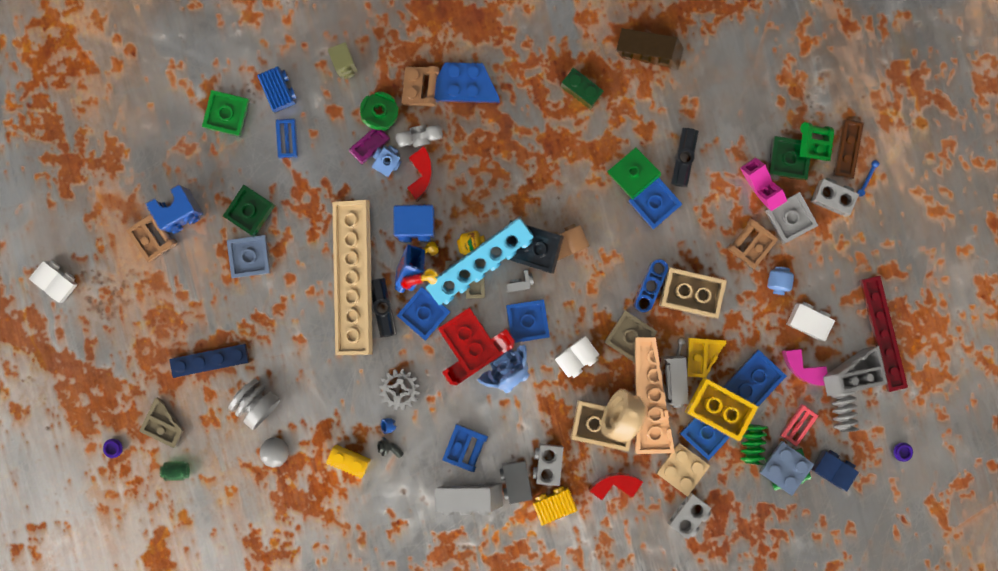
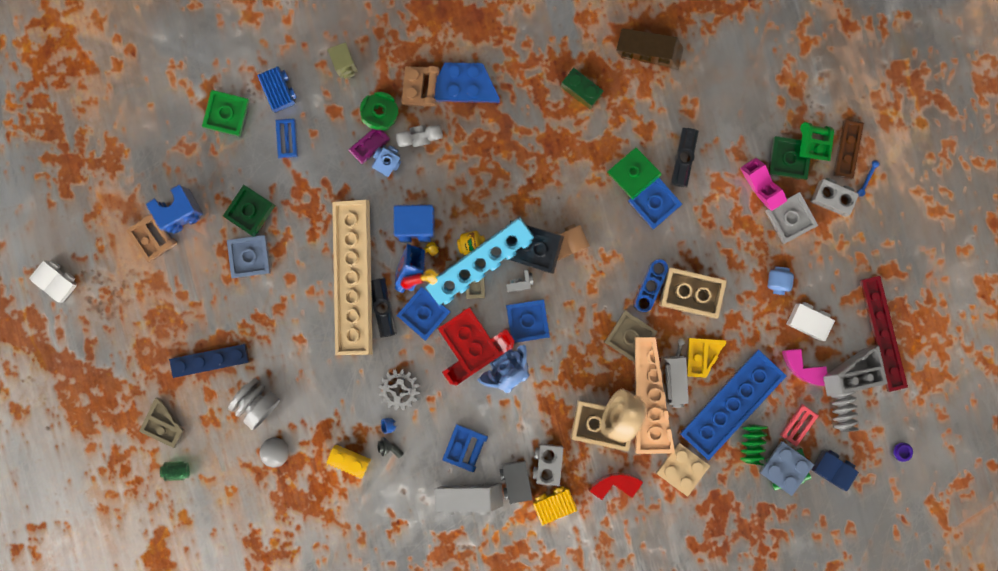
dark purple plate [103,439,123,458] -> none
red brick [407,146,432,202] -> none
white brick [554,336,600,378] -> none
light grey brick [667,493,711,539] -> none
yellow brick [685,378,758,441] -> none
medium nougat plate [727,218,778,269] -> none

